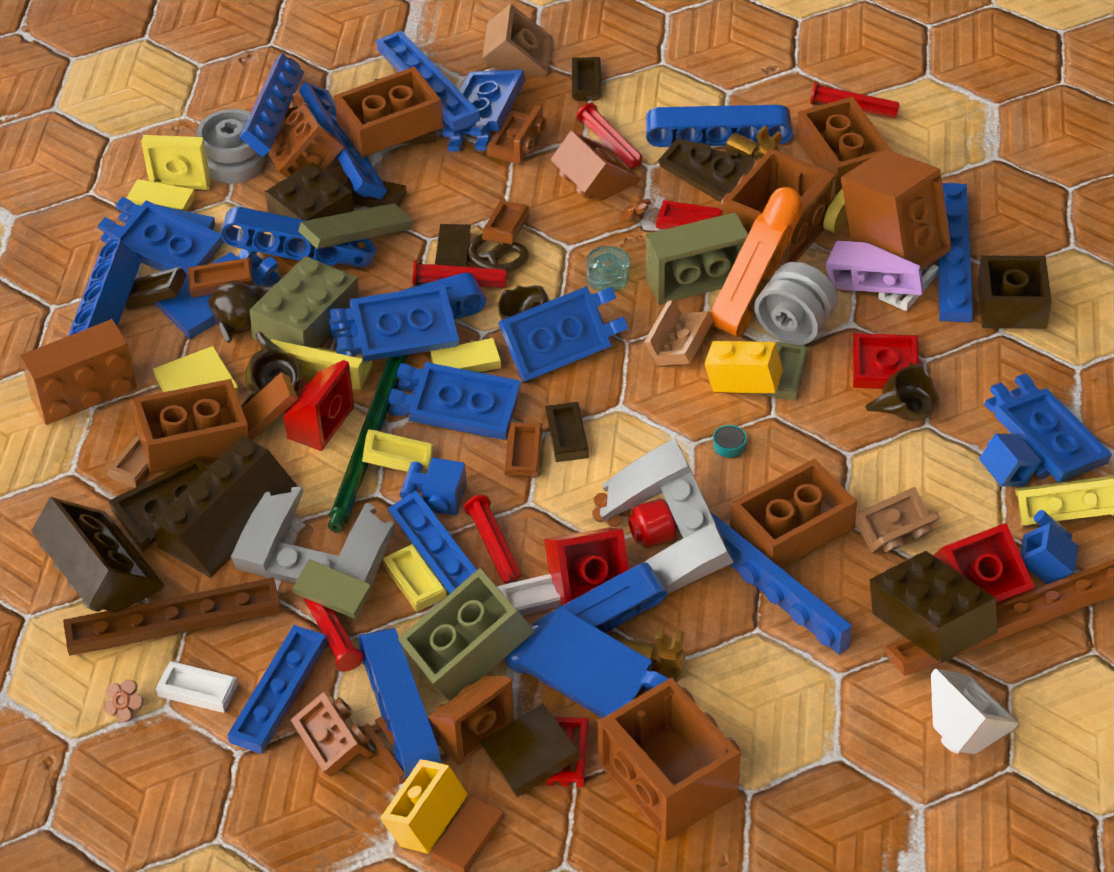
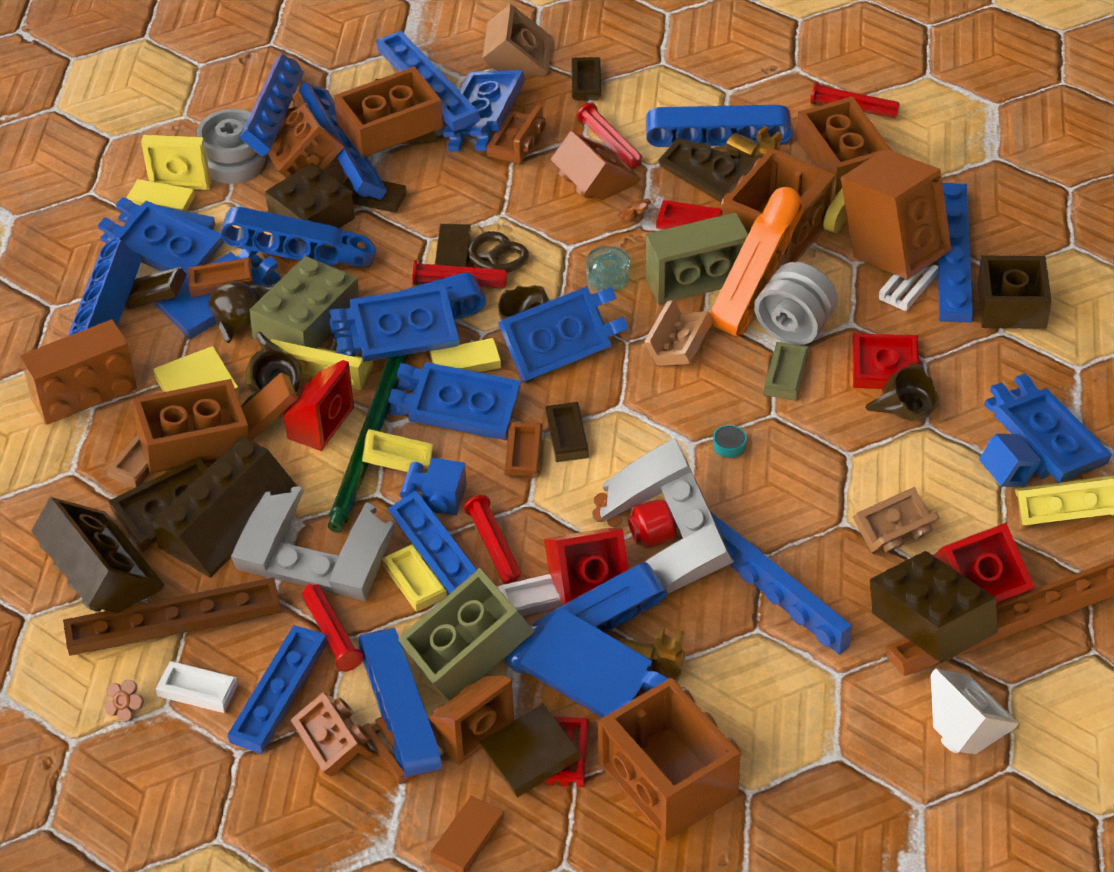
olive tile [292,559,373,619] -> none
olive tile [298,203,413,249] -> none
yellow brick [380,759,468,854] -> none
dark orange tile [482,201,529,244] -> none
yellow brick [704,341,783,393] -> none
dark orange brick [730,458,857,568] -> none
lavender slope [826,241,924,295] -> none
blue brick [1020,510,1078,585] -> none

